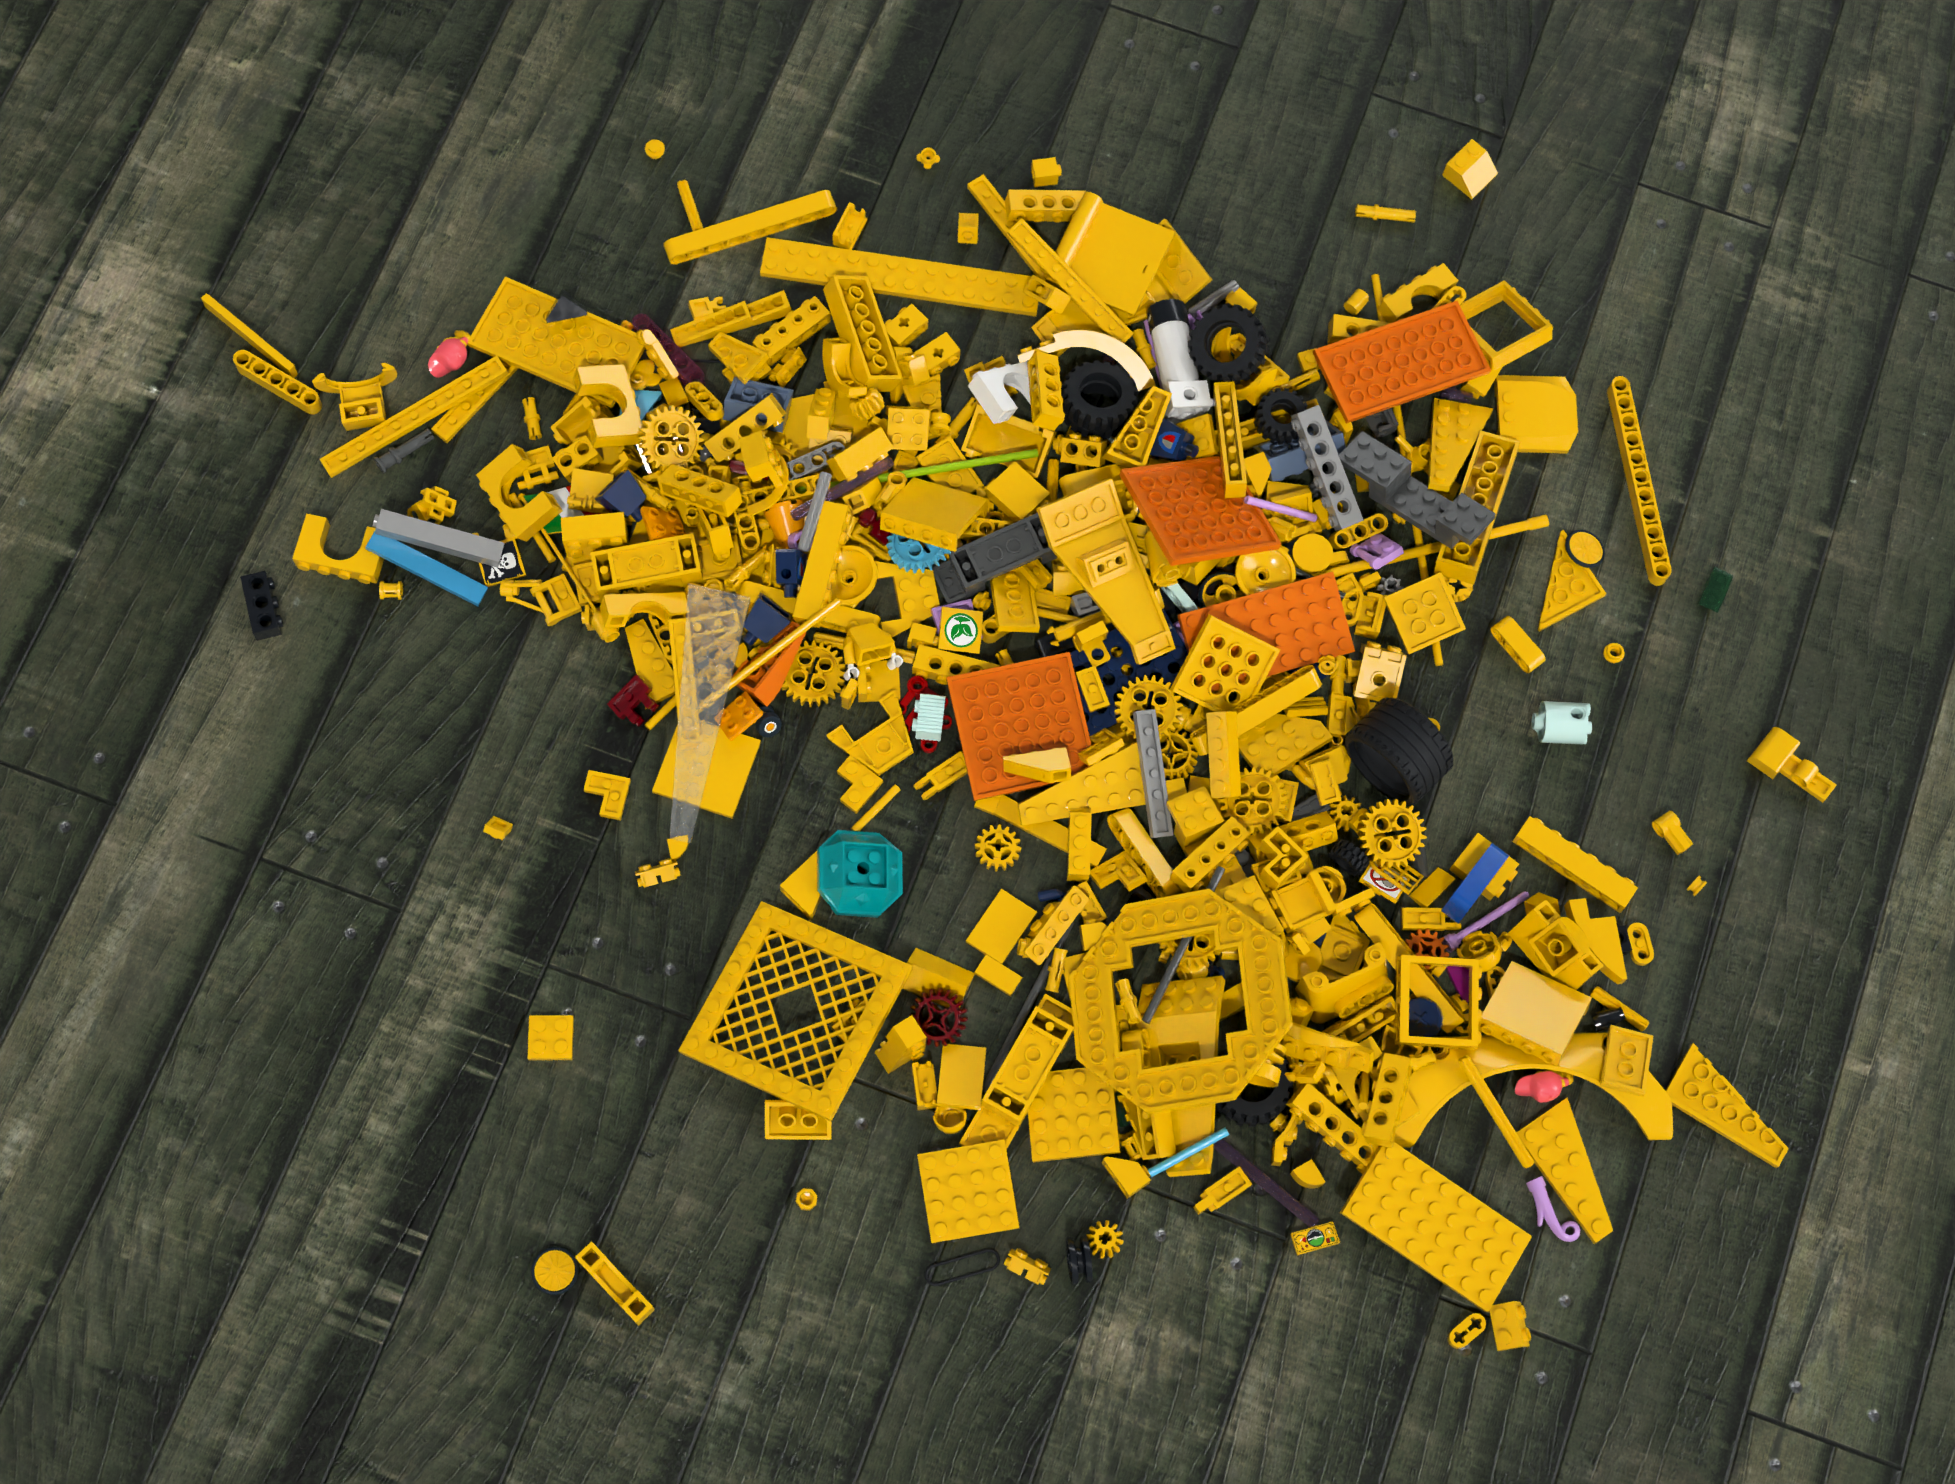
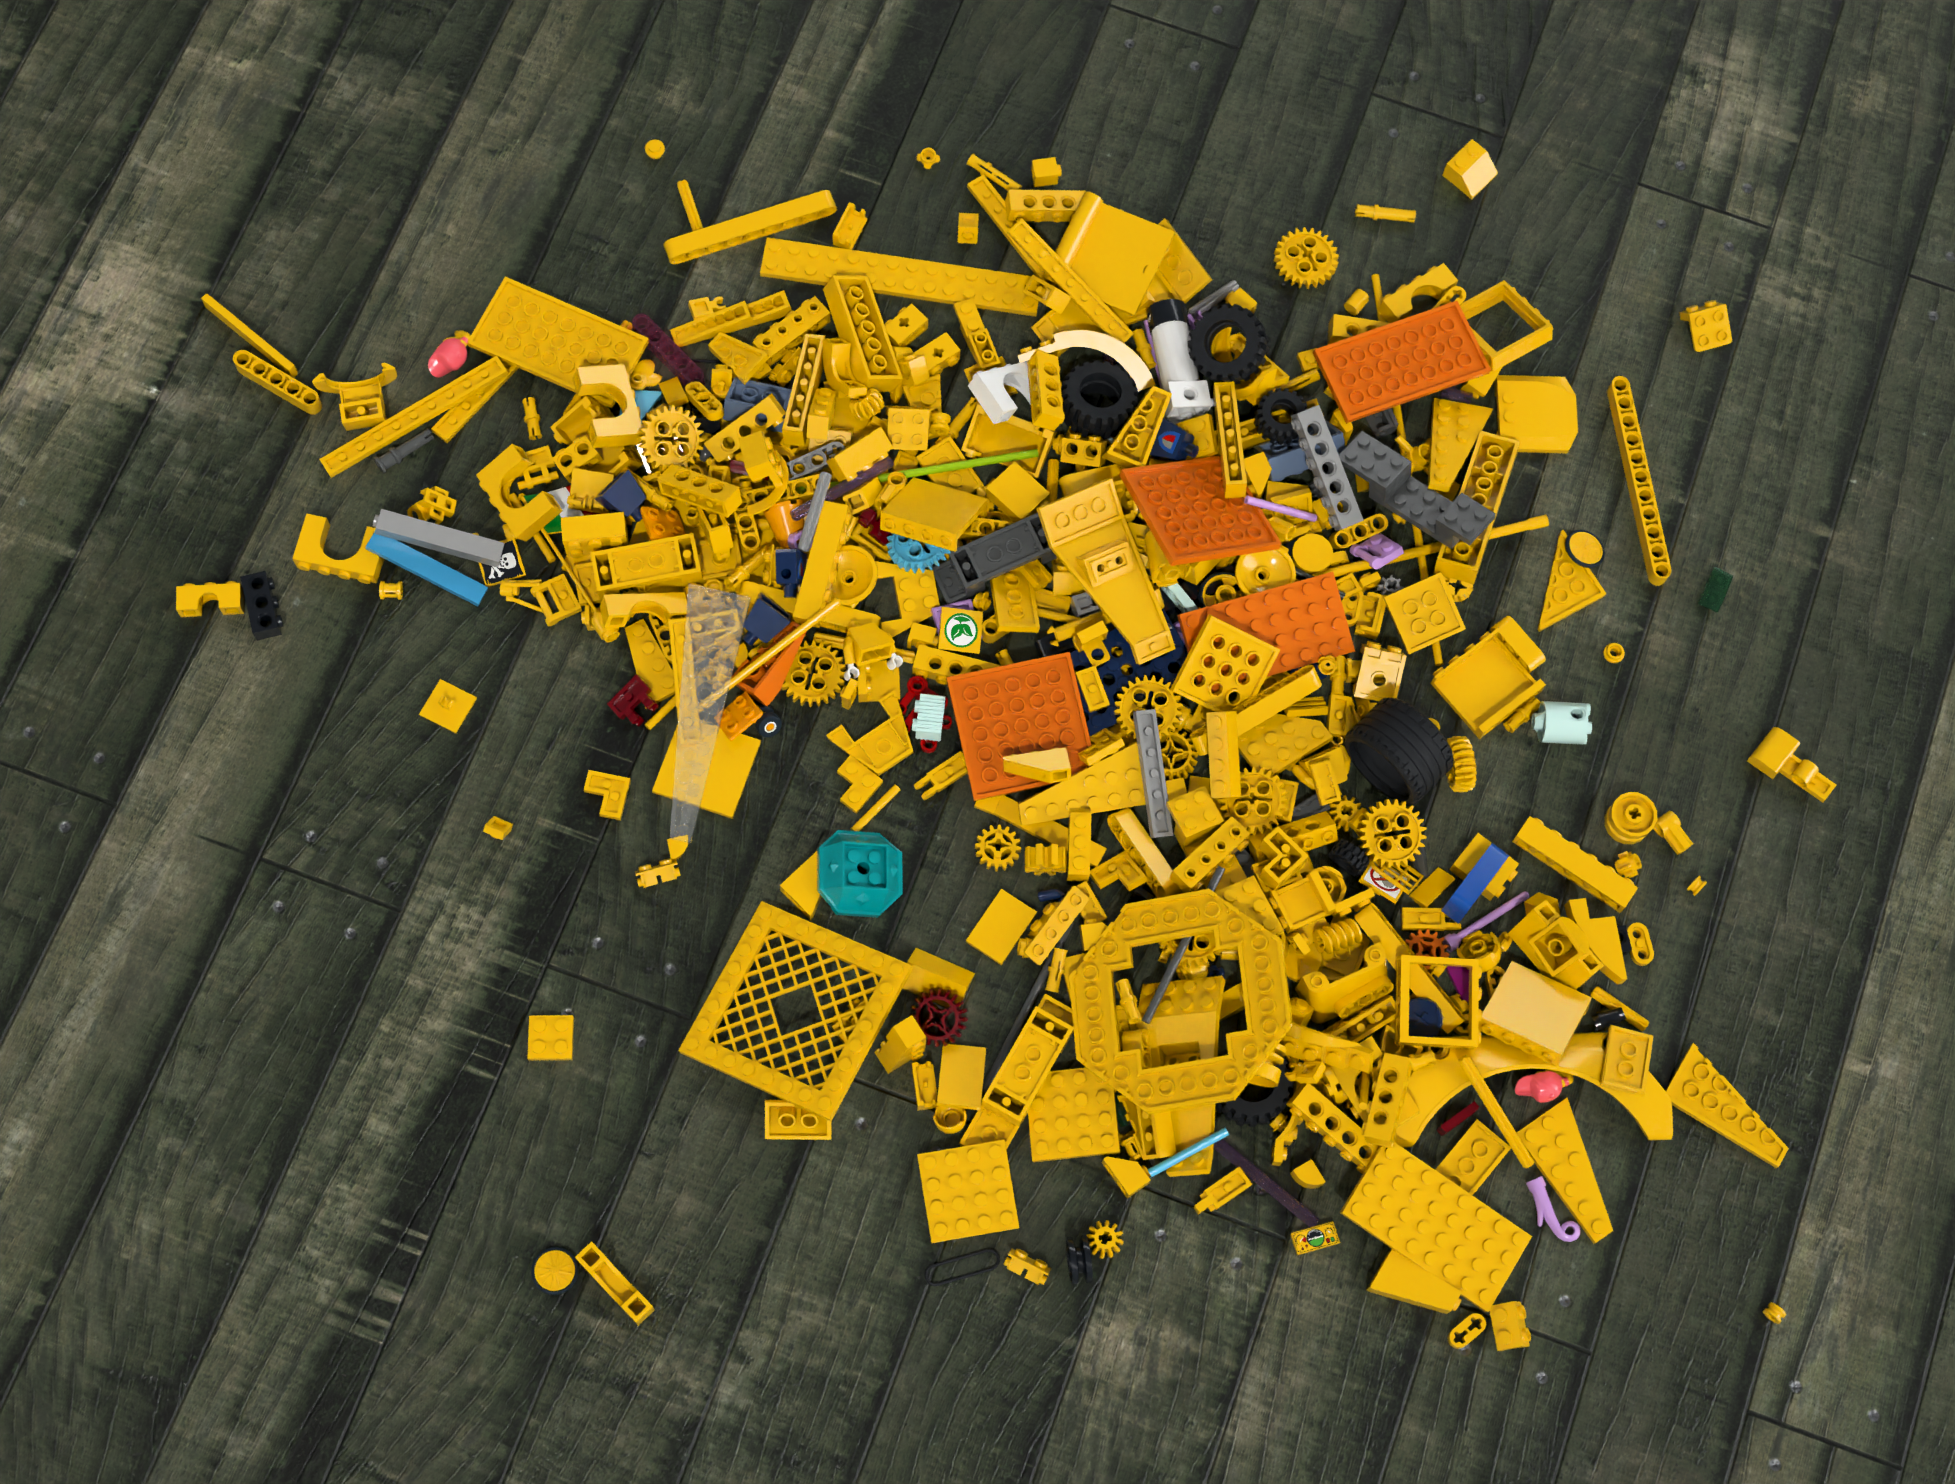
black slope [546,289,587,323] -> none
yellow hinge [635,329,679,380] -> none
yellow tile [796,1188,817,1211] -> none
yellow tile [974,955,1022,997] -> none
none -> yellow arch [176,581,245,617]
none -> yellow piece [419,679,477,733]
none -> yellow hips [711,364,732,401]
none -> yellow brick [782,334,826,446]
none -> yellow slope [953,298,1001,370]
none -> yellow pin [967,154,1022,191]
none -> yellow gear [1025,843,1067,876]
none -> yellow gear [1274,227,1339,289]
none -> yellow piece [1313,918,1362,954]
none -> yellow slope [1367,1249,1462,1314]
none -> yellow panel [1431,629,1546,740]
none -> yellow plate [1435,1119,1512,1196]
none -> dark red tile [1437,1101,1479,1136]
none -> yellow gear [1446,736,1477,793]
none -> yellow pin [1503,697,1541,733]
none -> yellow wheel [1604,792,1657,845]
none -> yellow gear [1615,851,1642,878]
none -> yellow bracket [1679,300,1732,352]
none -> yellow bush [1763,1302,1786,1324]

